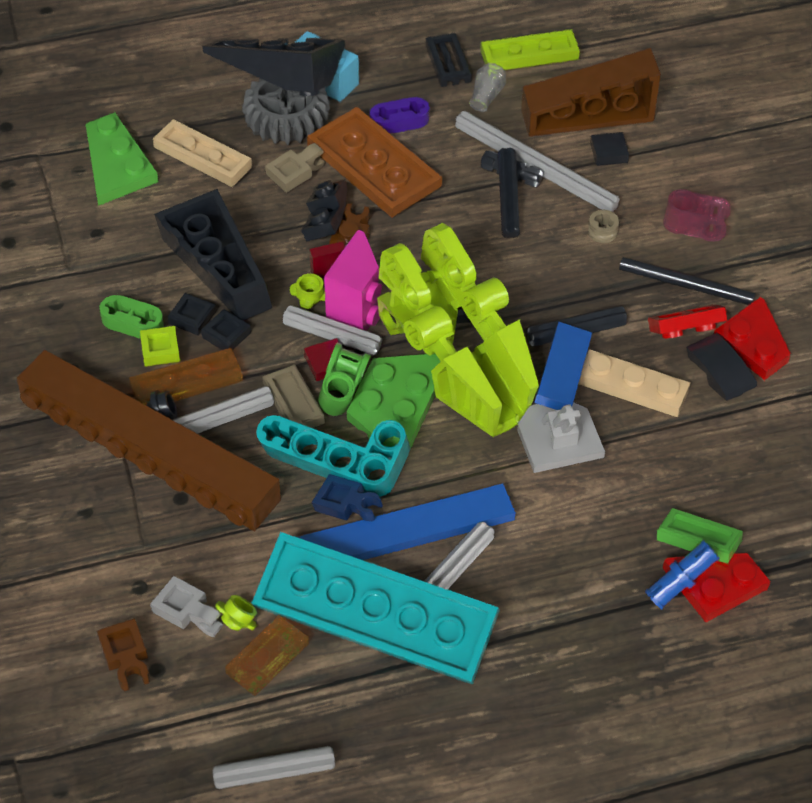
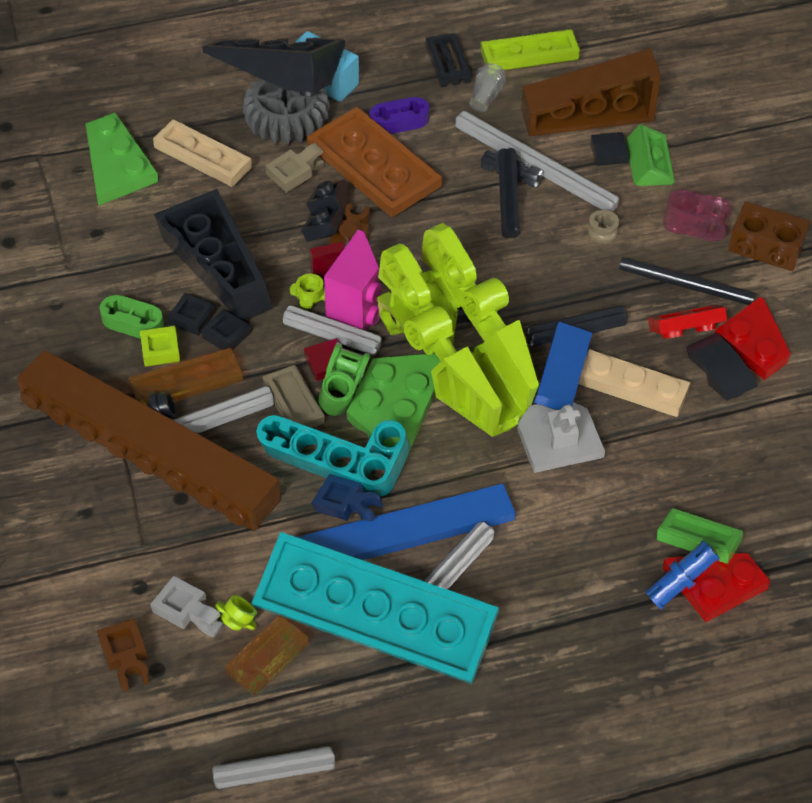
none -> bright green slope [626,124,675,186]
none -> reddish brown brick [728,201,810,271]

